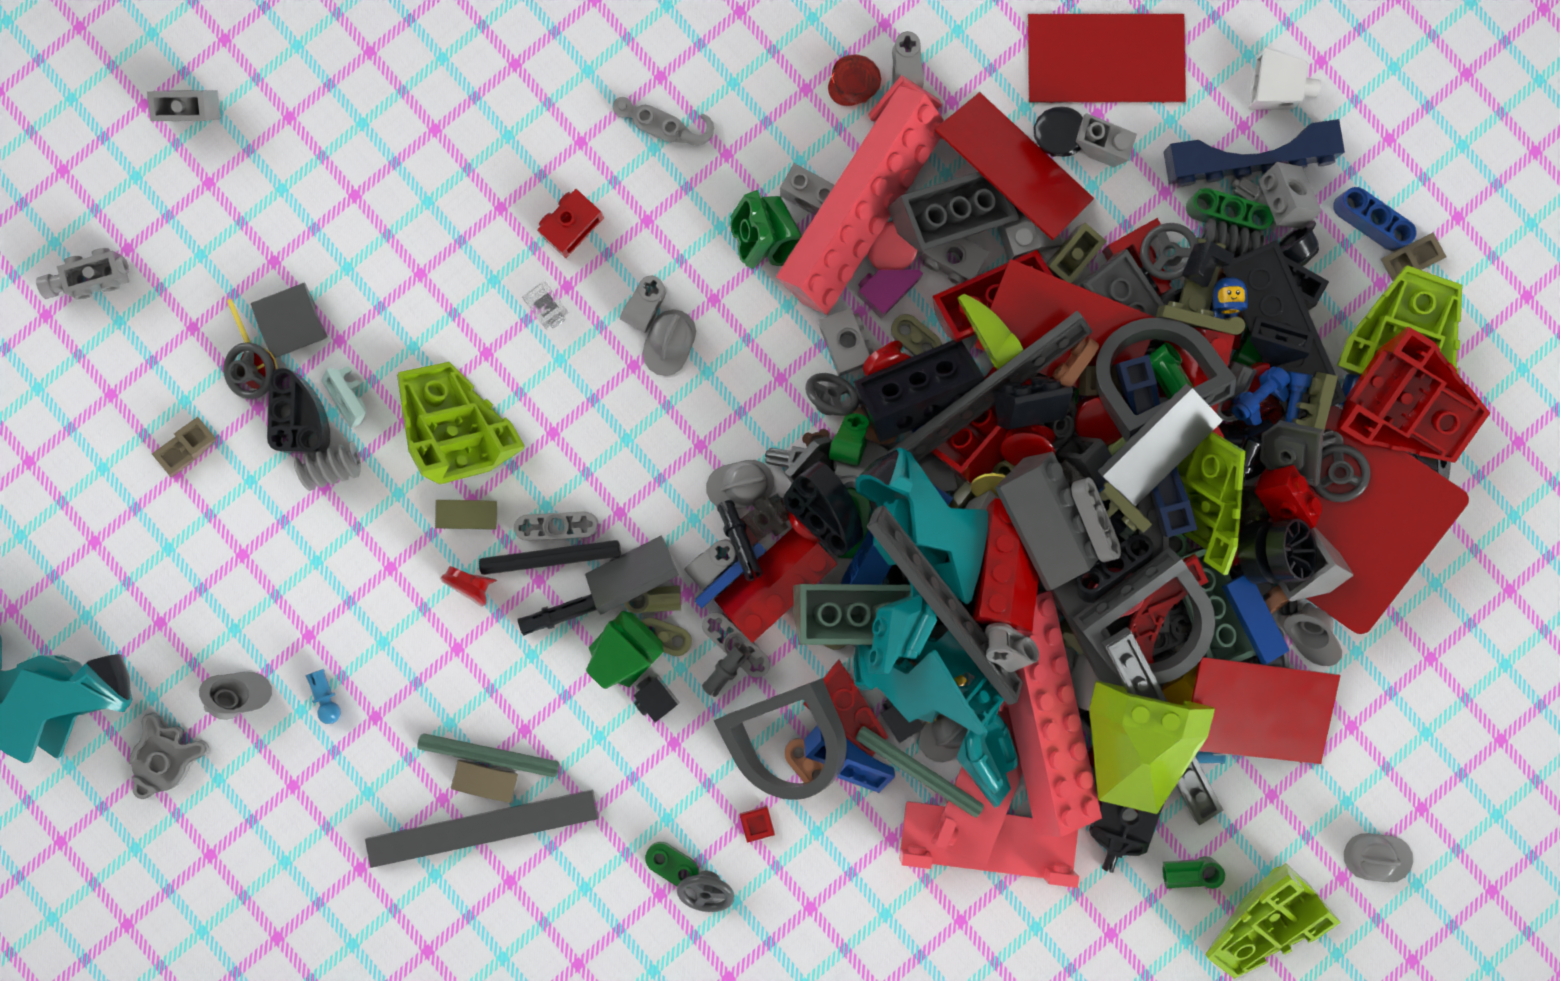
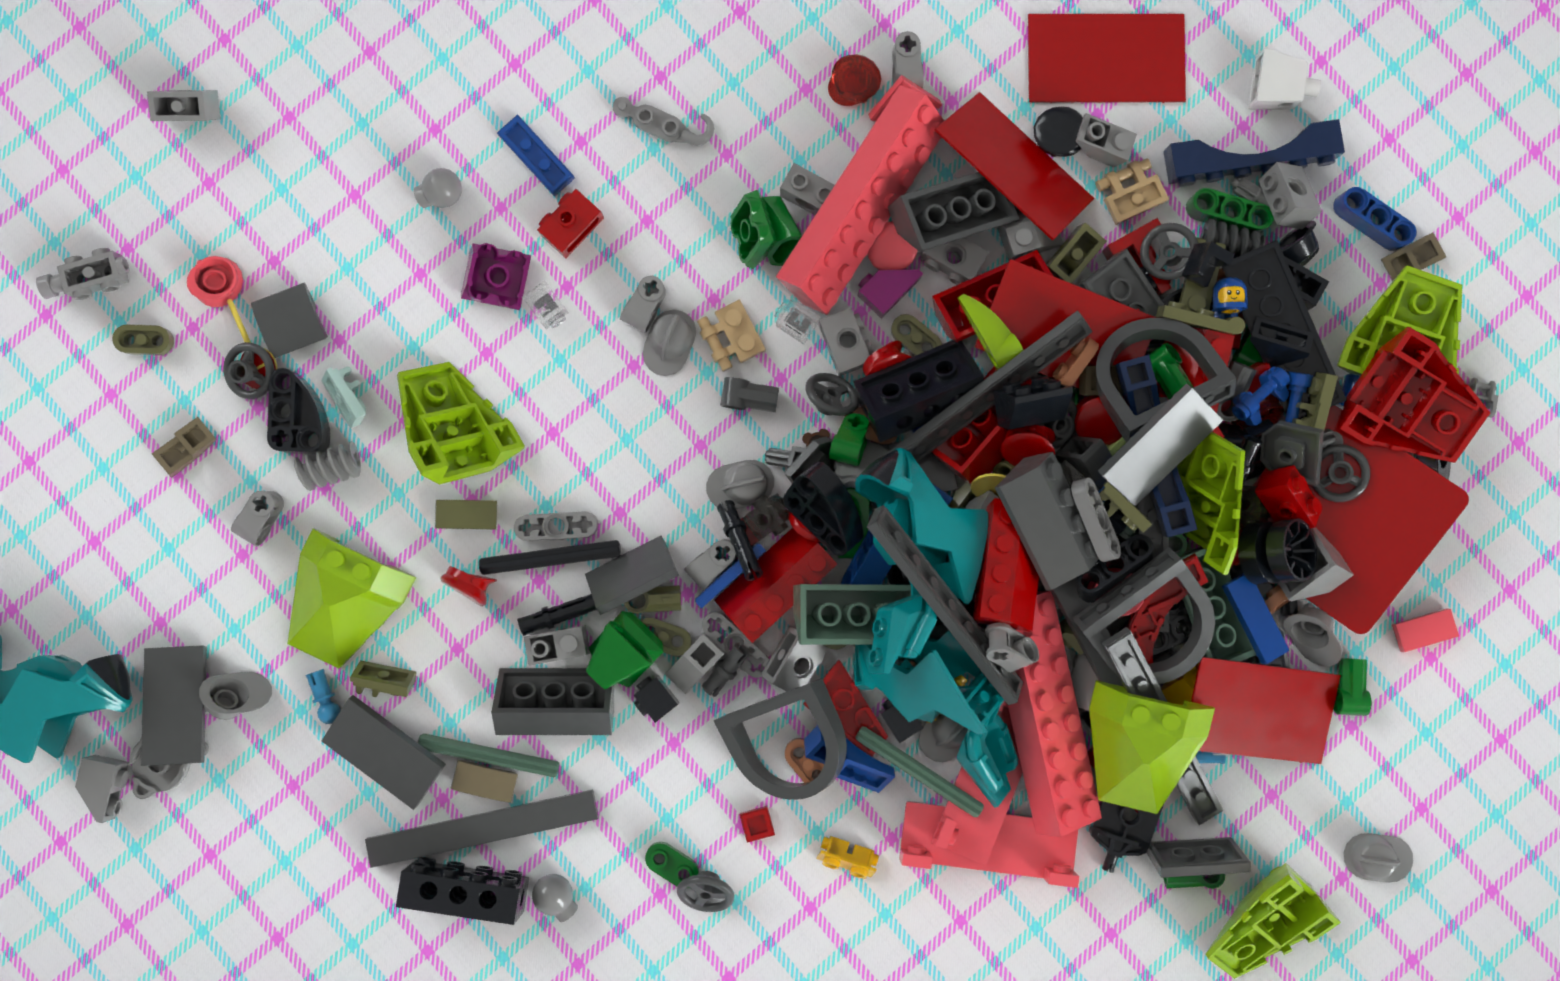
none -> light grey slope [75,755,129,823]
none -> olive plate [112,324,174,355]
none -> dark grey tile [141,645,207,766]
none -> coral piece [187,256,243,307]
none -> light grey piece [231,491,284,547]
none -> lime wedge [287,528,416,669]
none -> dark grey tile [321,695,446,810]
none -> olive plate [350,660,416,697]
none -> black brick [396,857,529,925]
none -> light grey piece [414,168,462,208]
none -> magenta slope [461,243,531,310]
none -> dark grey slope [491,668,614,735]
none -> blue tile [497,114,575,197]
none -> light grey slope [524,625,590,666]
none -> light grey piece [532,874,578,922]
none -> light grey slope [665,633,725,694]
none -> tan plate [697,299,766,372]
none -> dark grey piece [720,377,779,412]
none -> light grey brick [761,625,828,692]
none -> clear brick [774,298,820,344]
none -> yellow hinge [816,836,879,879]
none -> tan plate [1095,158,1169,225]
none -> dark grey tile [1147,837,1251,878]
none -> green piece [1333,658,1372,716]
none -> coral tile [1392,608,1459,652]
none -> light grey piece [1468,378,1498,418]

